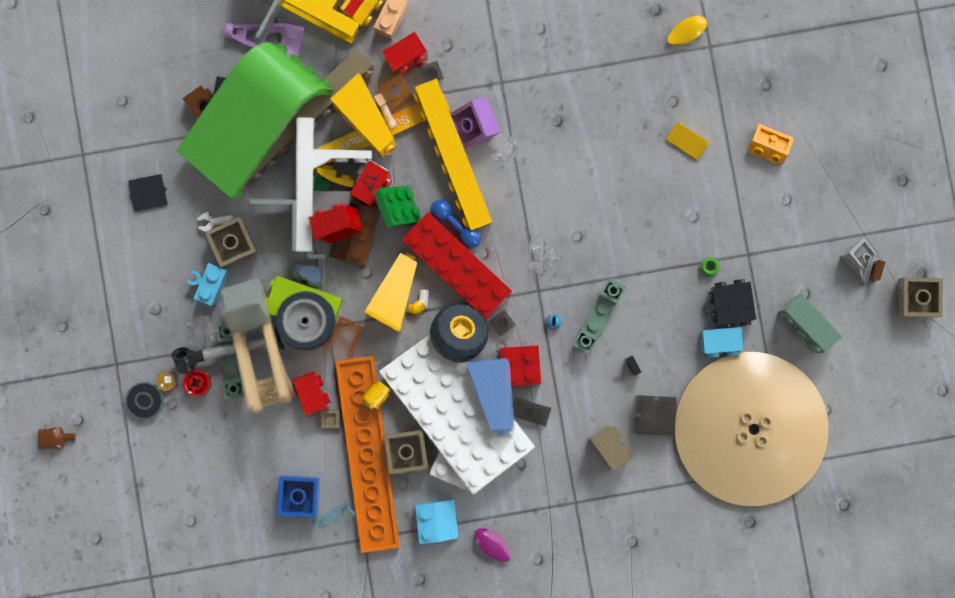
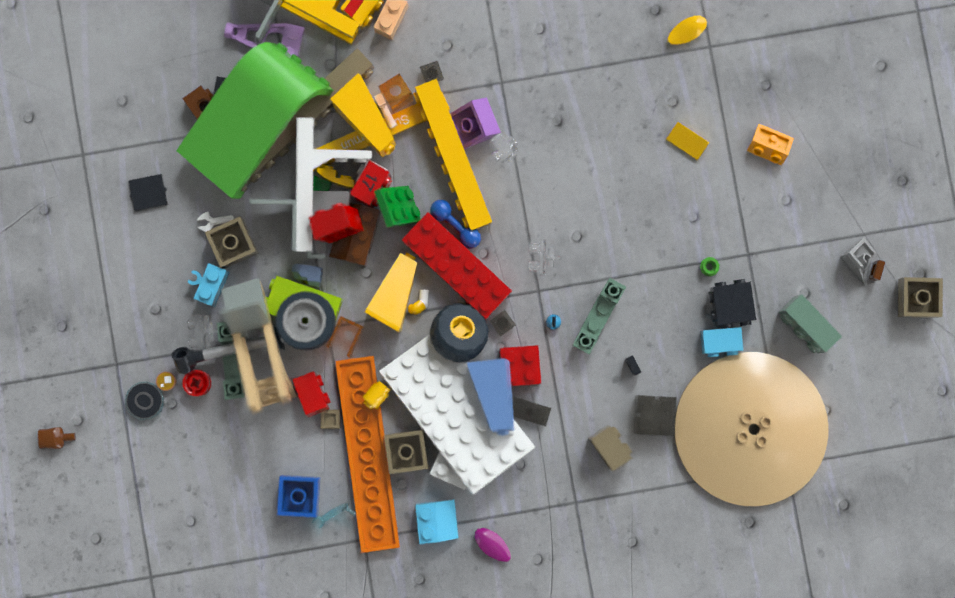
red brick [382,31,428,78] -> none

